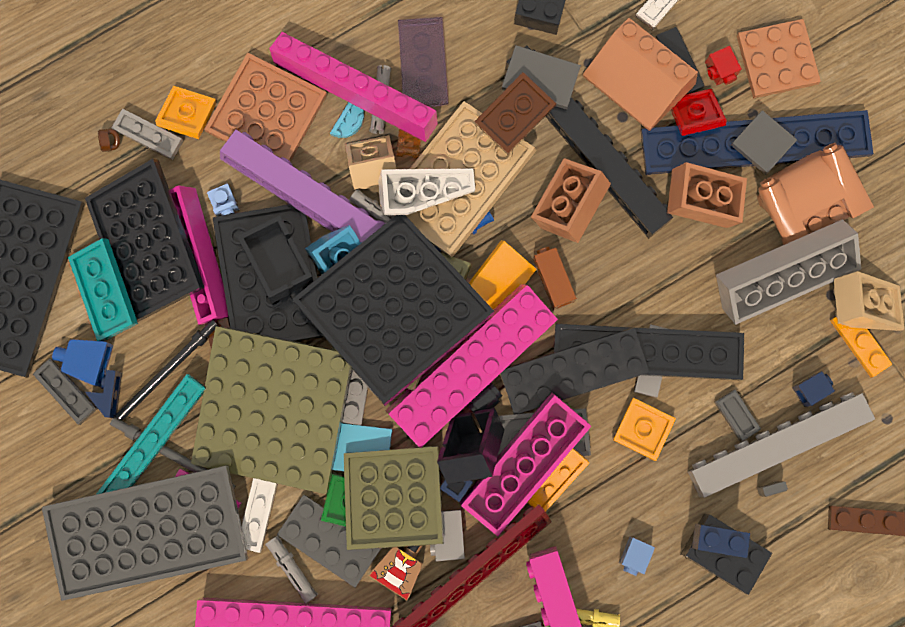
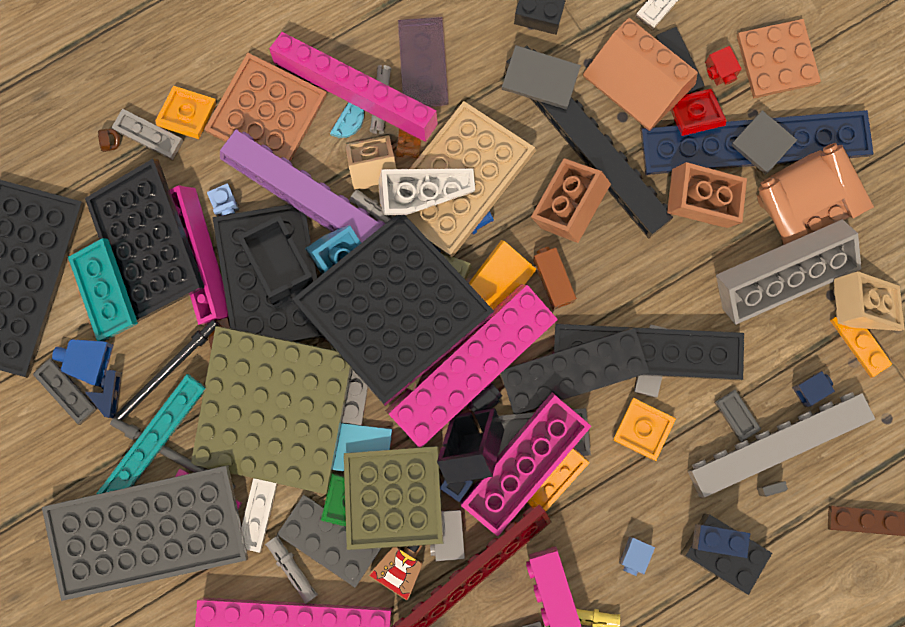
reddish brown plate [475,72,557,155] -> none

